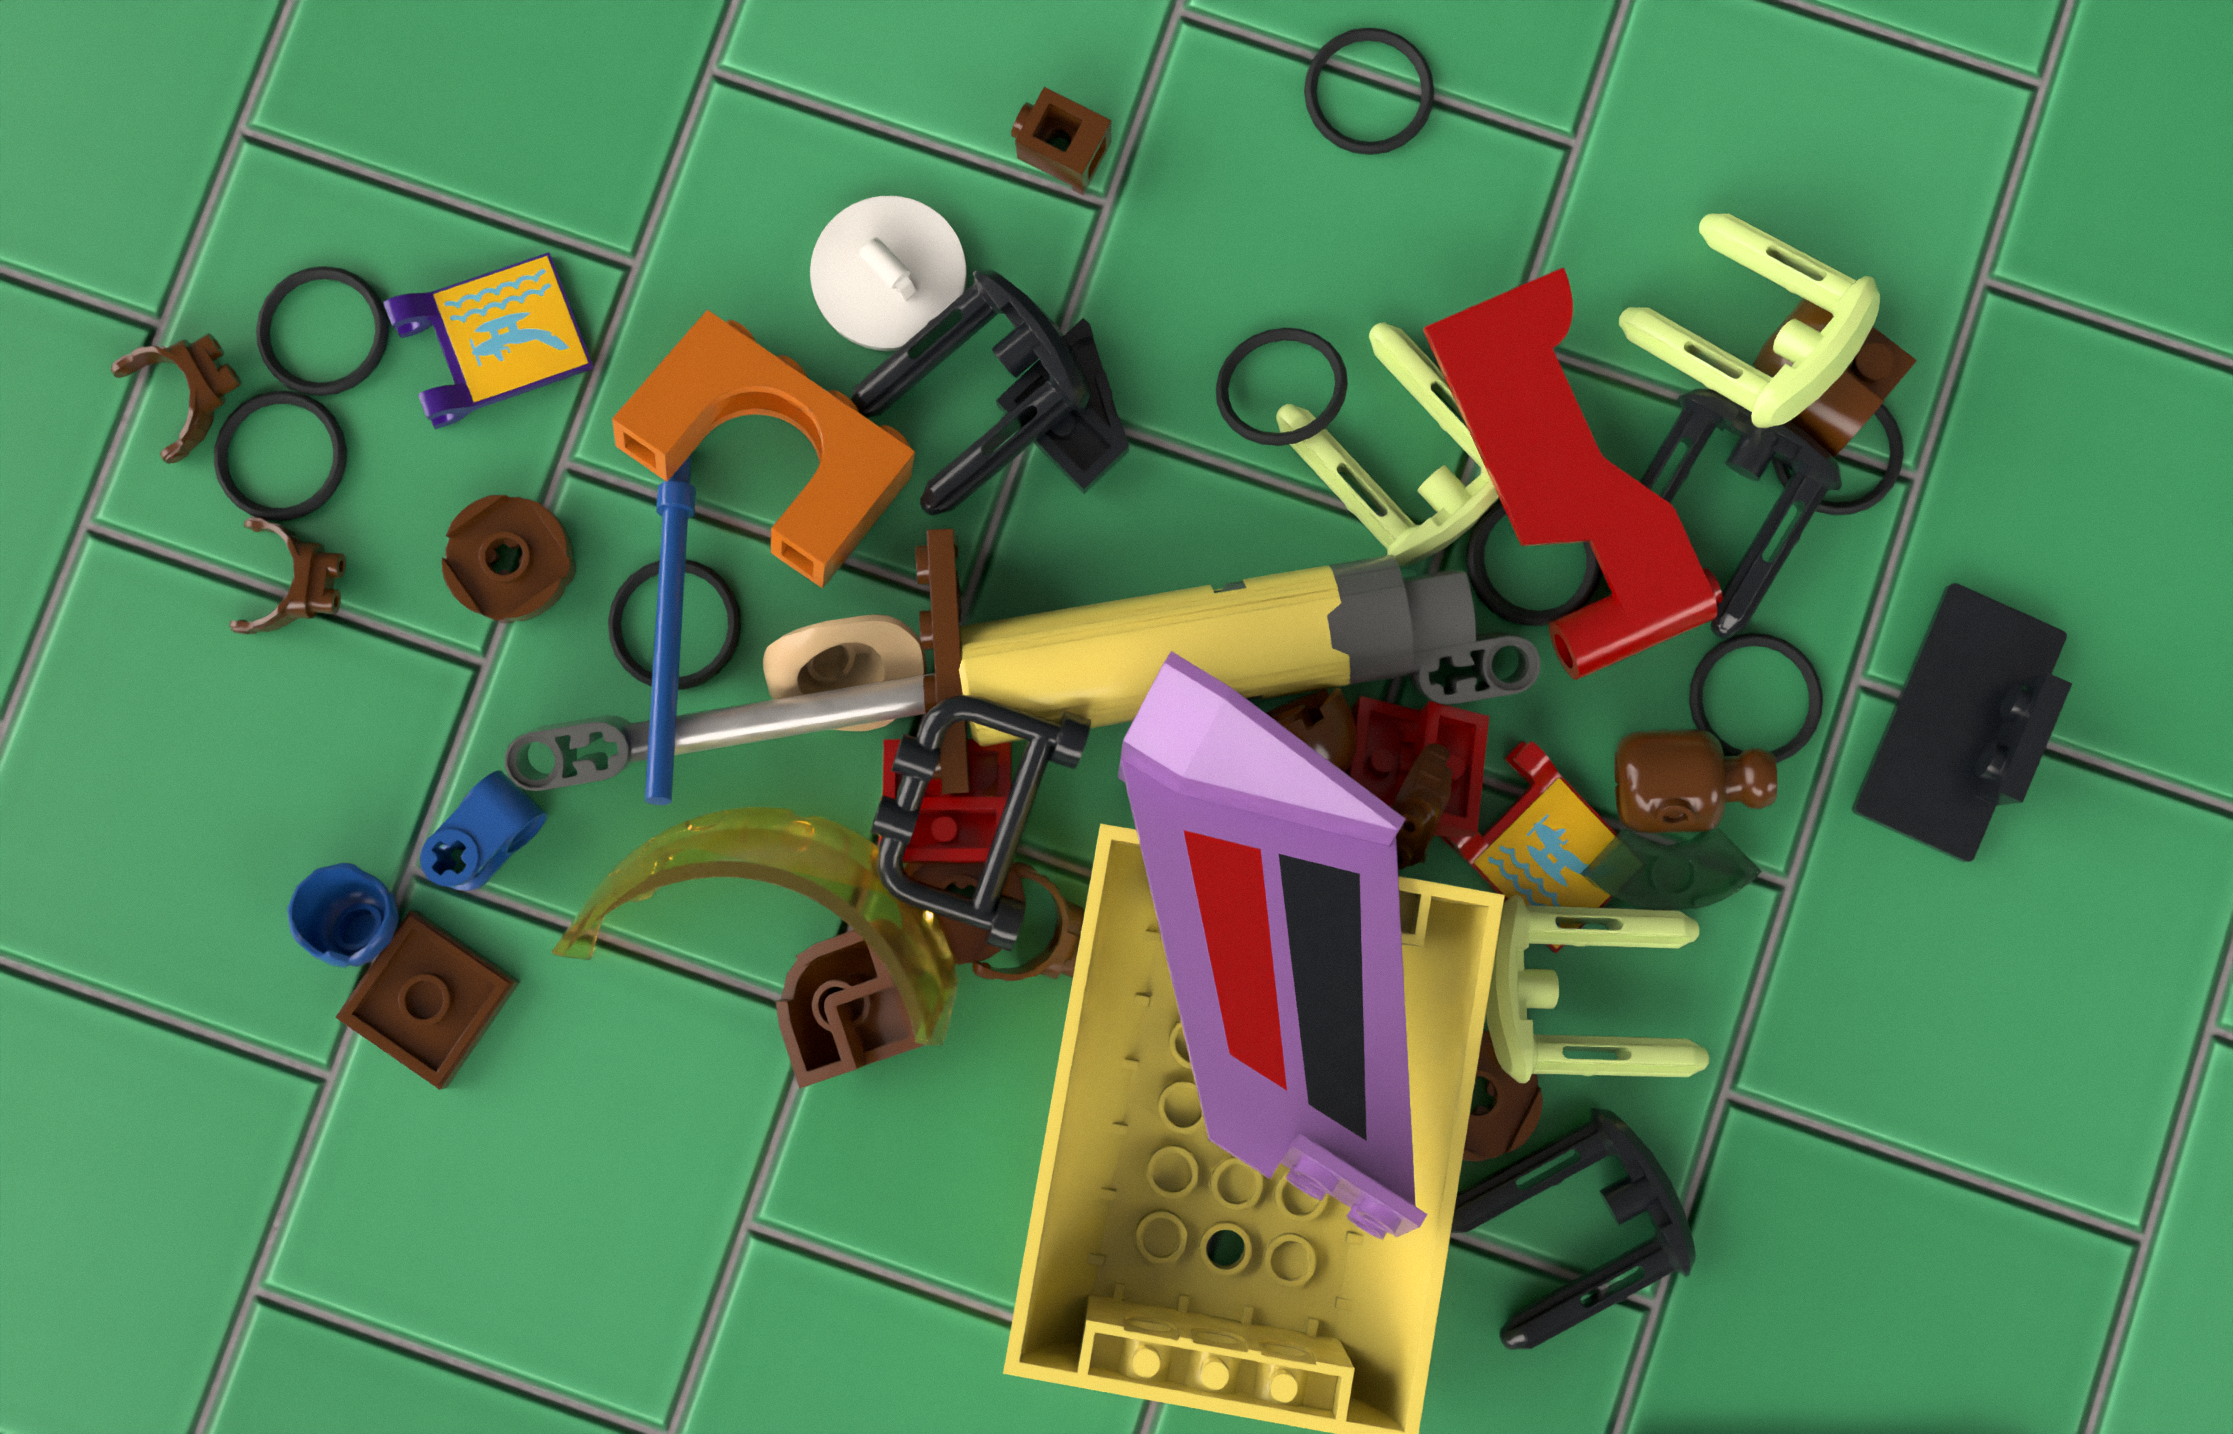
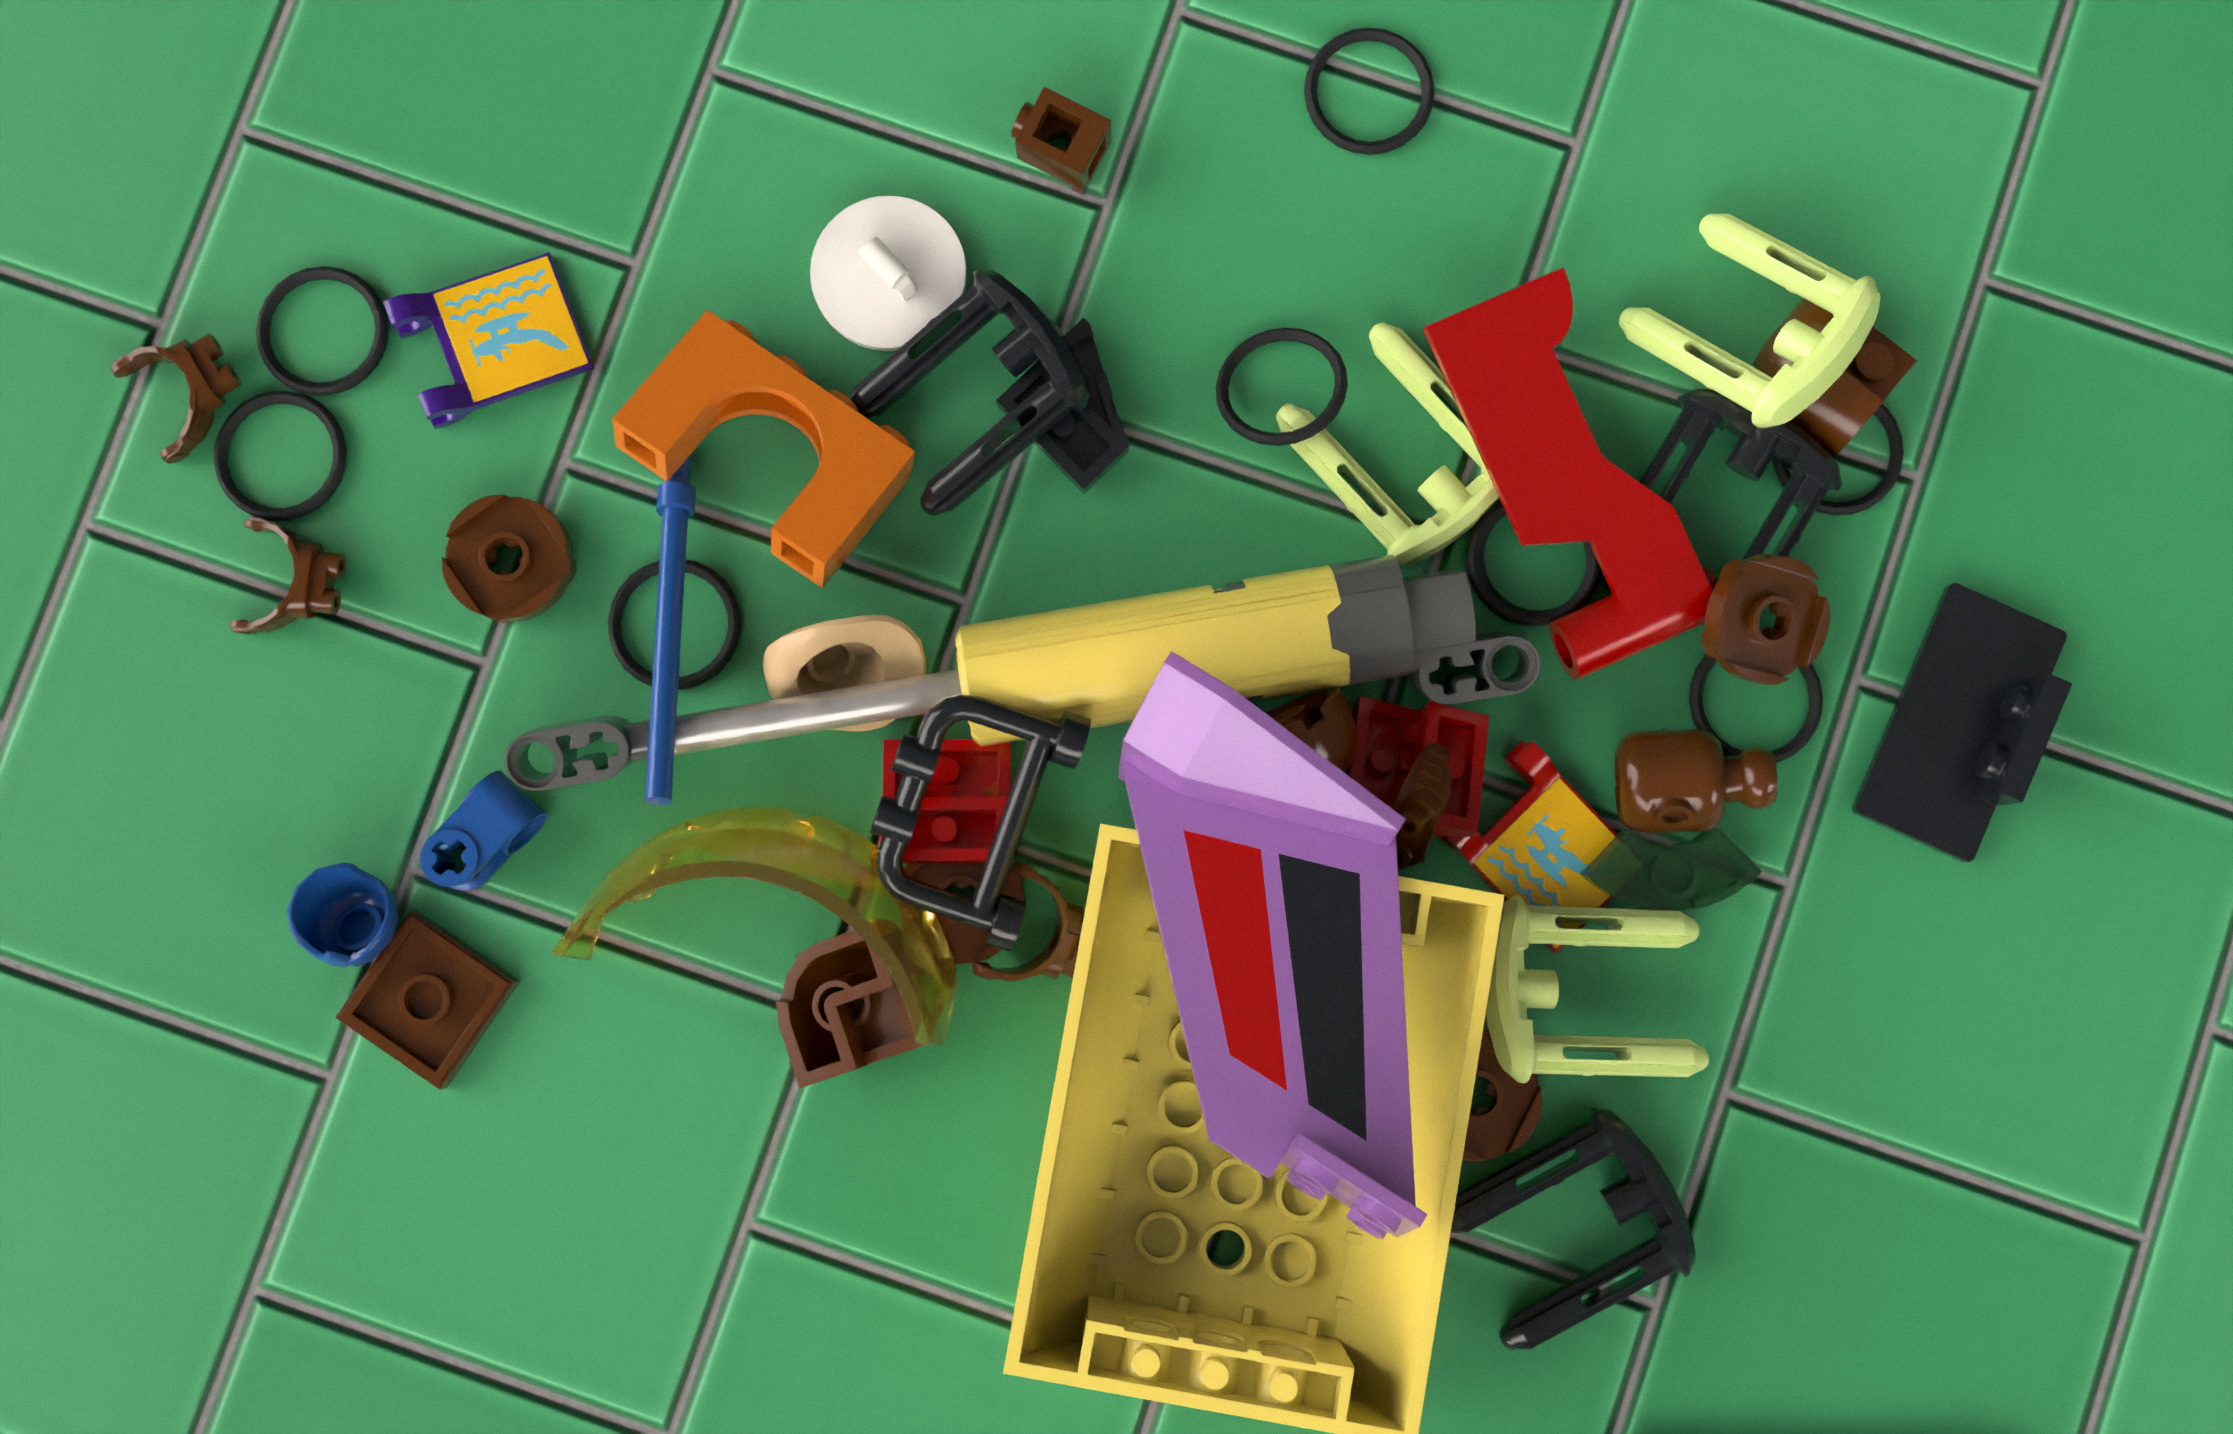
reddish brown wing [915,528,971,794] -> none
none -> reddish brown plate [1701,554,1830,685]

